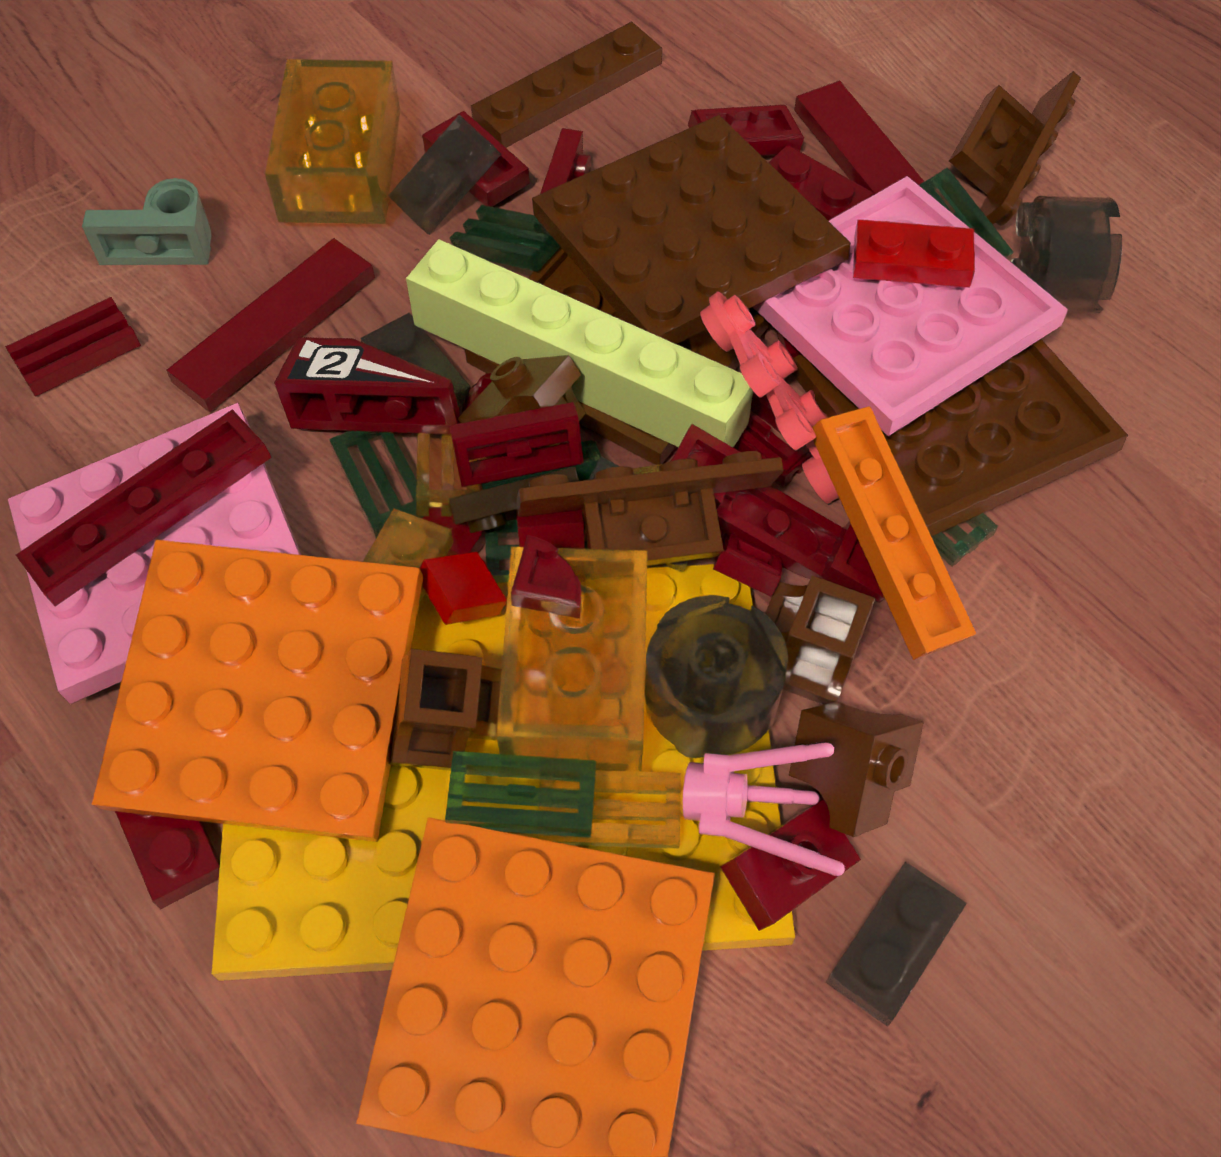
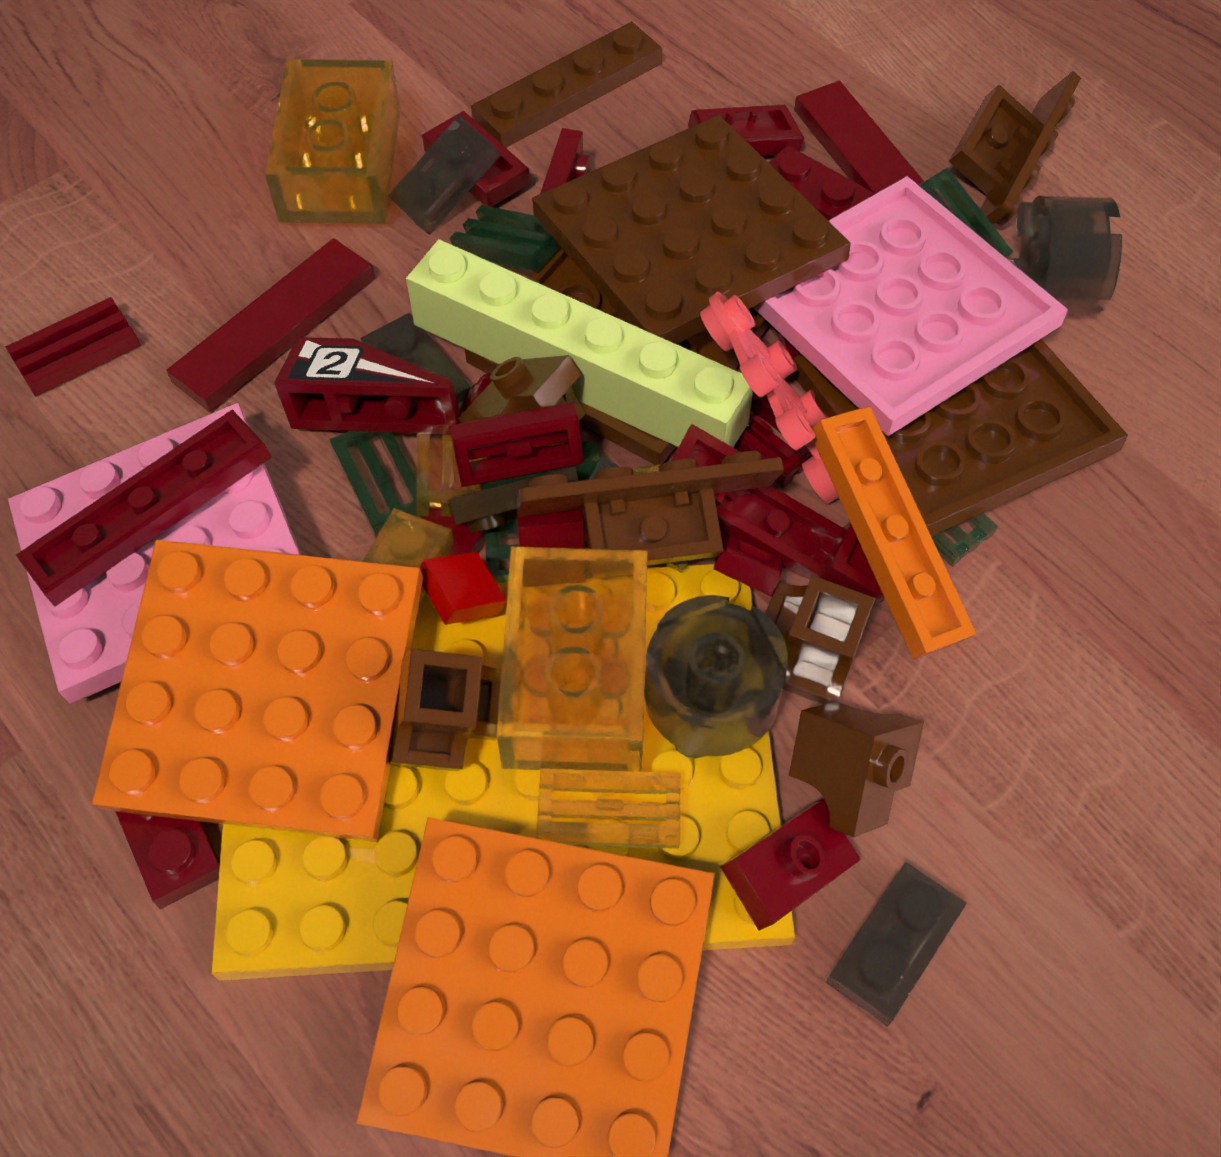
sand green plate [82,178,212,265] -> none
clear green tile [445,751,596,838] -> none
dark red tile [511,535,582,619] -> none
bright pink plant [683,742,845,876] -> none
red plate [853,219,975,288] -> none

